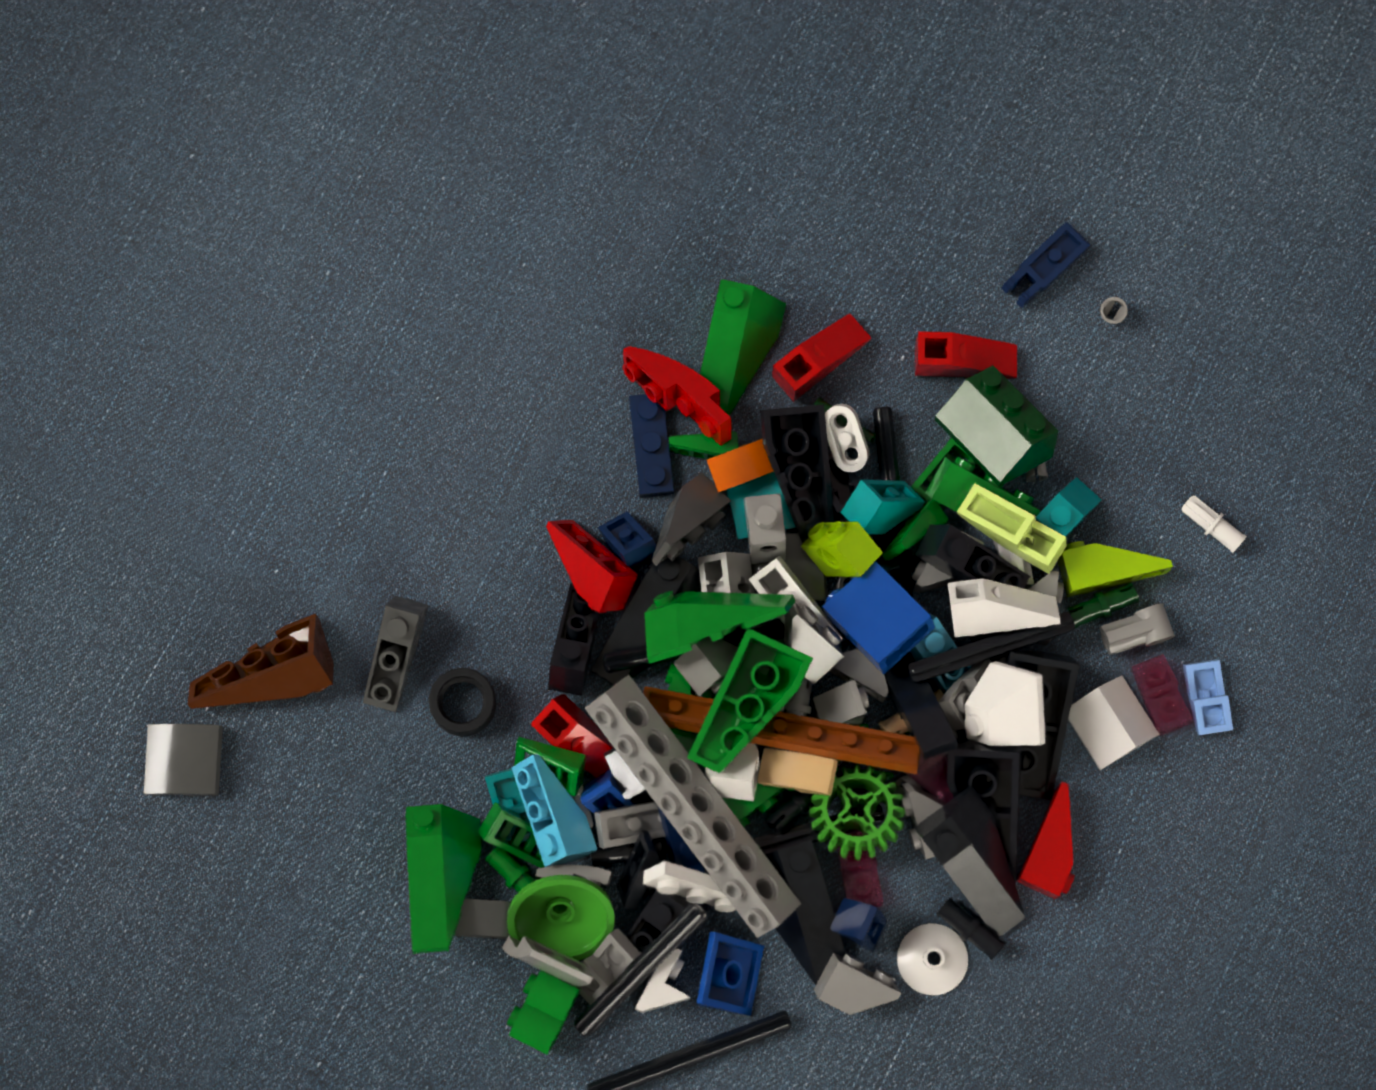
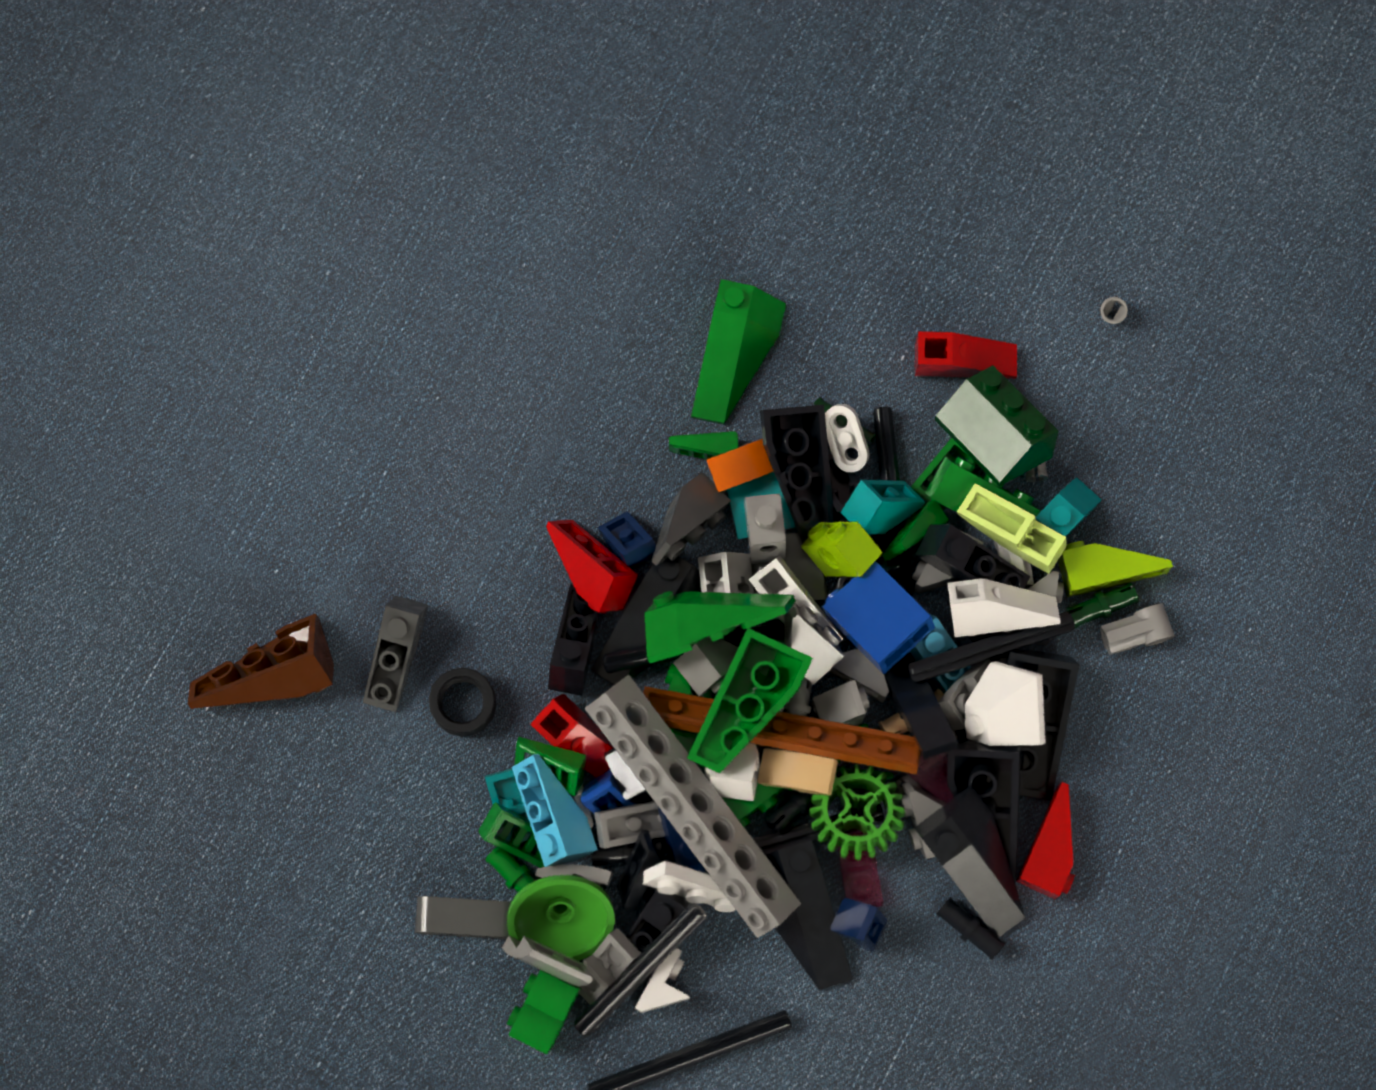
dark grey slope [143,724,223,797] -> none
green wedge [406,804,482,954] -> none
red slope [622,346,731,446] -> none
dark blue plate [629,394,674,498] -> none
blue slope [696,931,764,1016] -> none
red slope [772,313,872,402] -> none
light grey slope [814,952,901,1015] -> none
white dish [897,924,968,995] -> none
dark blue hinge [1001,222,1091,308] -> none
white slope [1068,675,1160,770] -> none
clear pink slope [1131,654,1193,736] -> none
white axle [1181,495,1247,553] -> none
light blue slope [1183,659,1233,735] -> none

